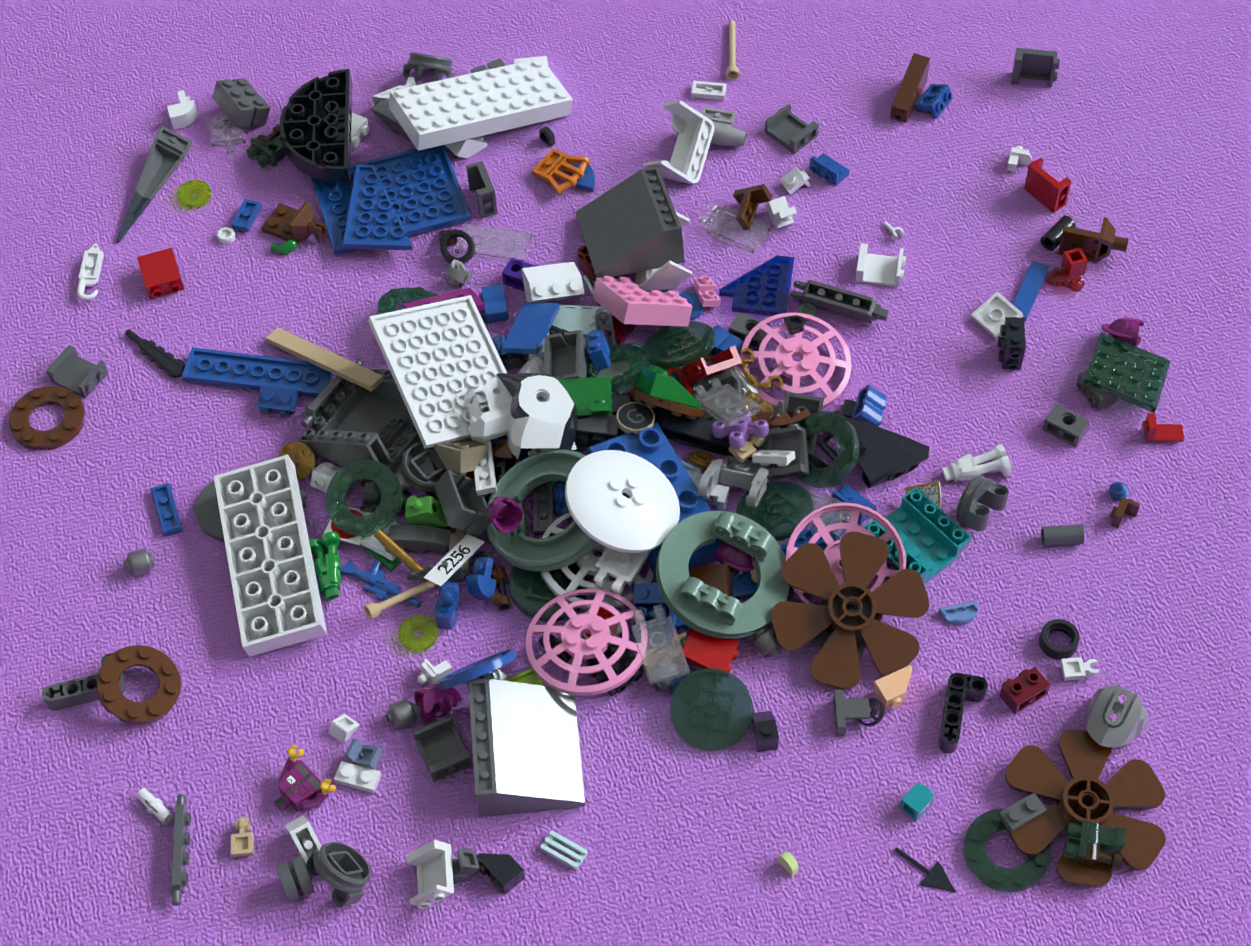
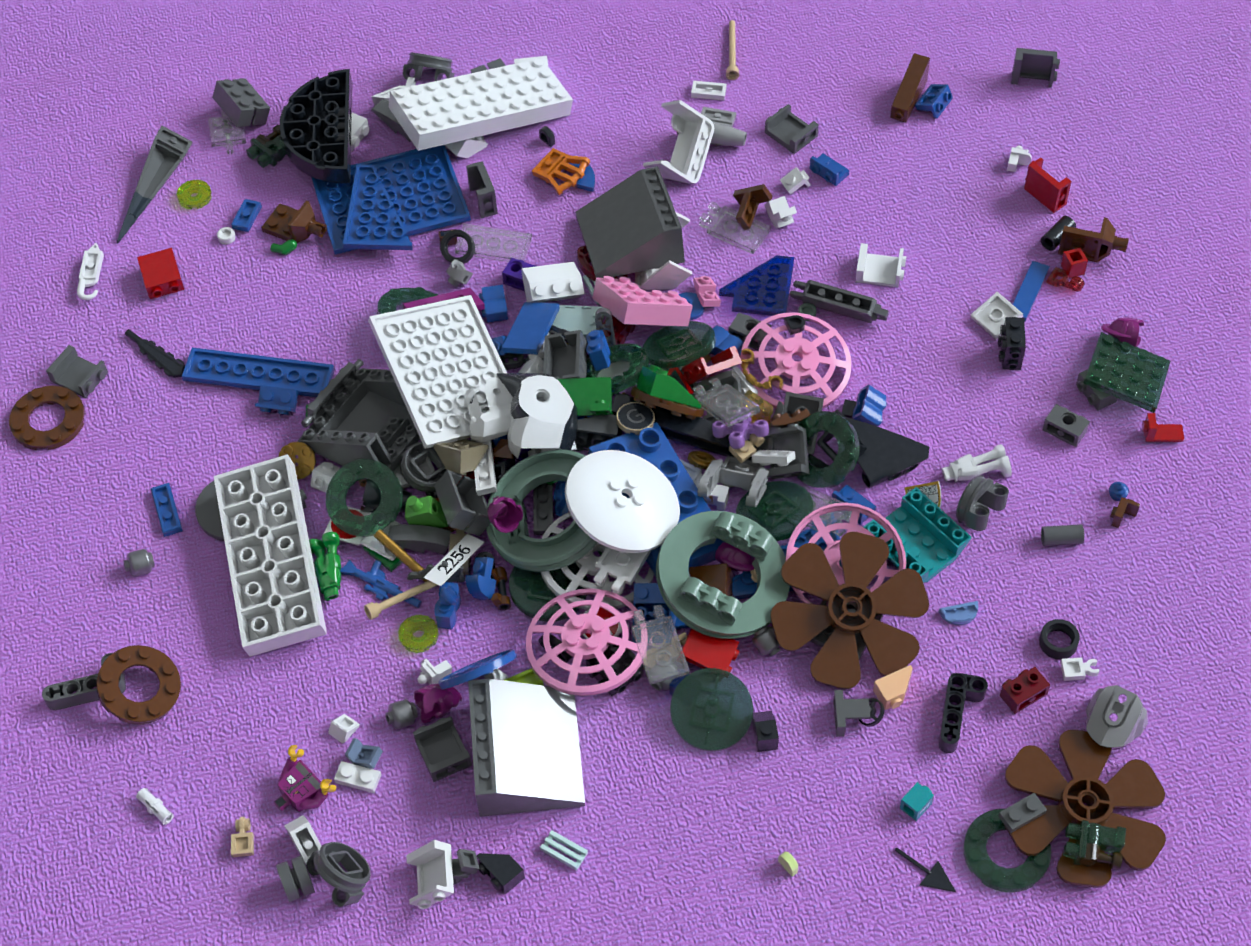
white brick [167,90,197,130] -> none
dark grey plate [171,794,191,906] -> none
tan tile [265,328,384,392] -> none
white hand [883,222,904,240] -> none

